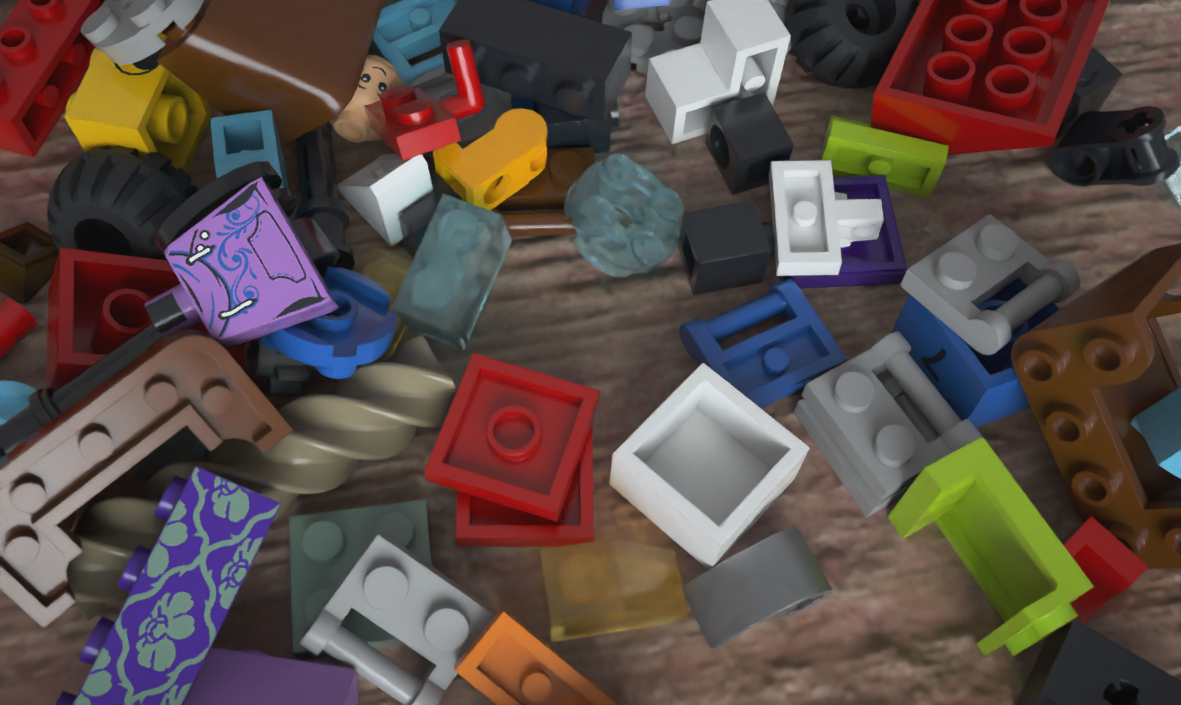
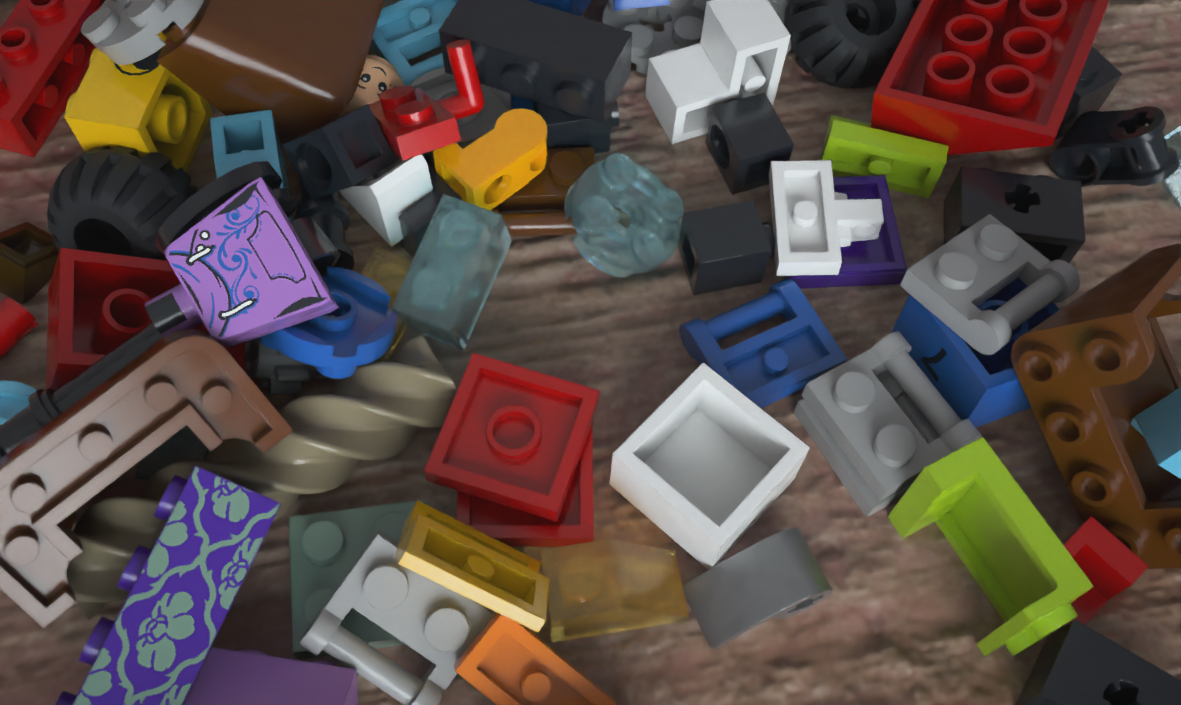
none -> black brick [283,104,397,200]
none -> yellow slope [395,500,550,632]
none -> black brick [944,167,1086,263]

